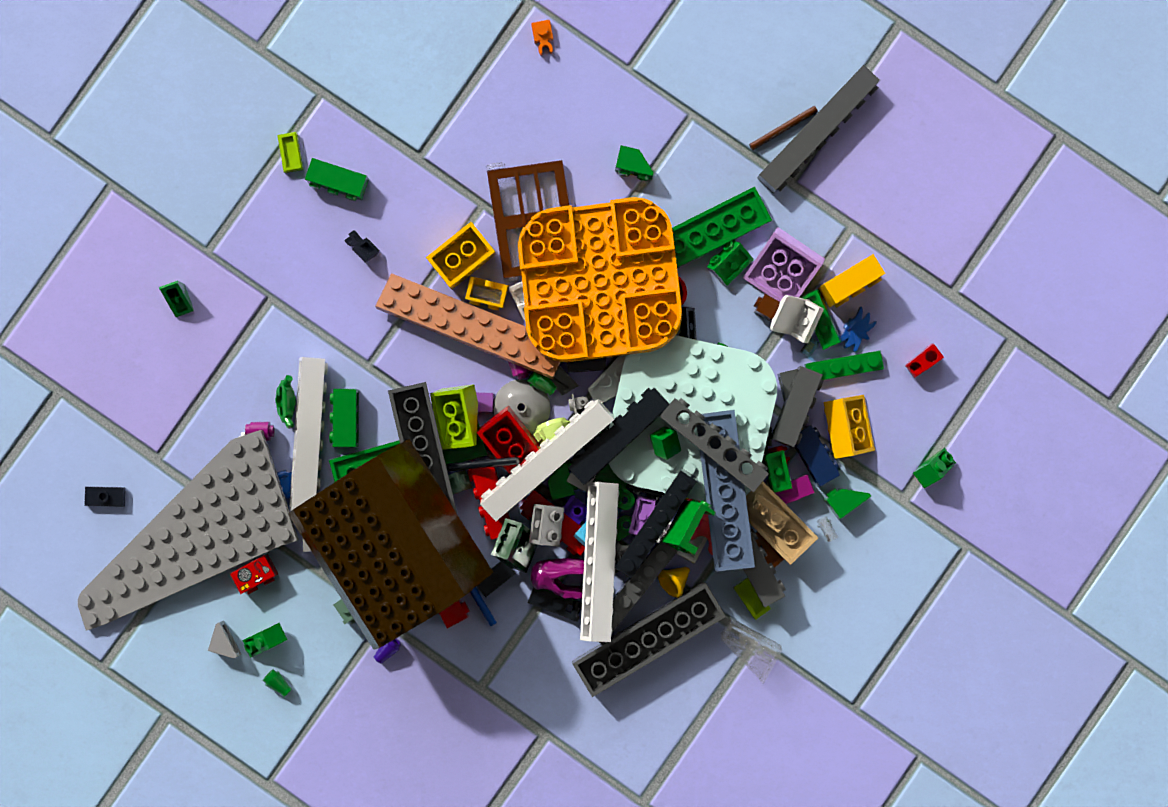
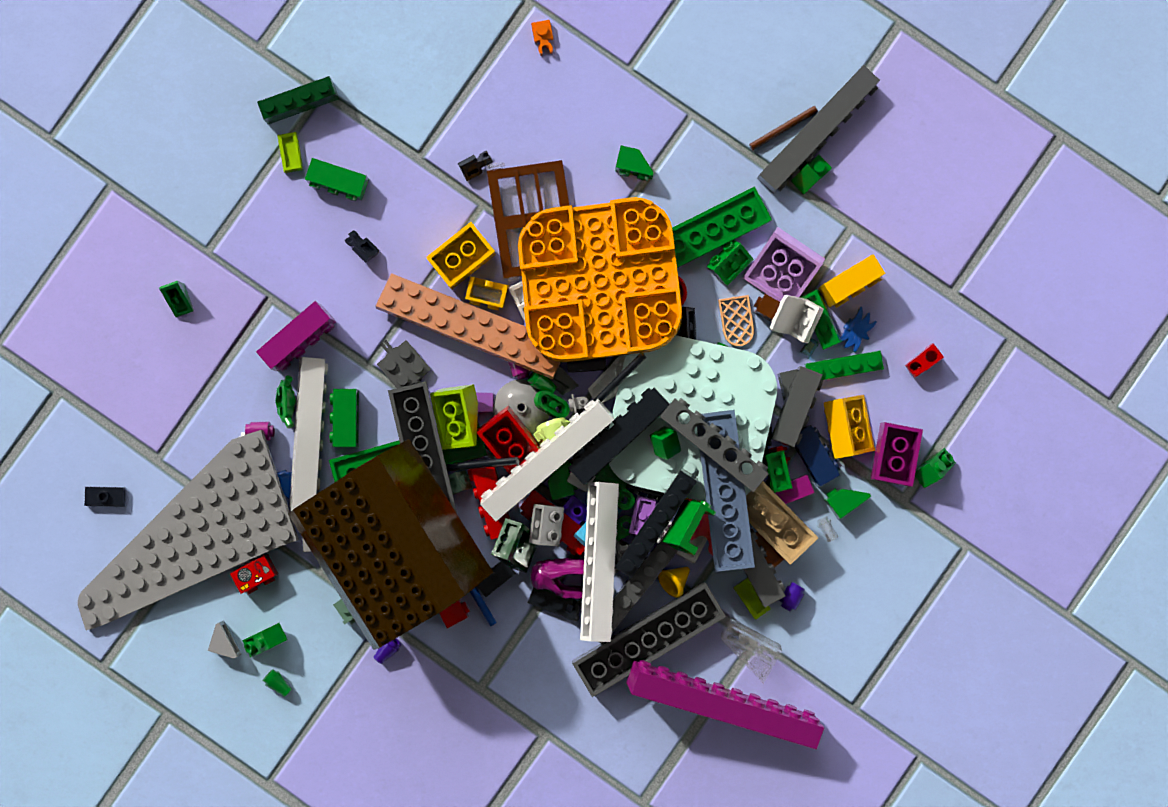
none -> magenta brick [256,301,336,372]
none -> dark green brick [257,76,339,125]
none -> dark grey plate [377,340,431,388]
none -> black plate [457,151,493,181]
none -> green plate [534,390,570,419]
none -> black bar [593,352,647,402]
none -> magenta brick [627,660,824,750]
none -> light nougat window [718,295,754,346]
none -> dark purple brick [779,582,805,612]
none -> green slope [791,154,832,195]
none -> magenta brick [870,422,923,487]

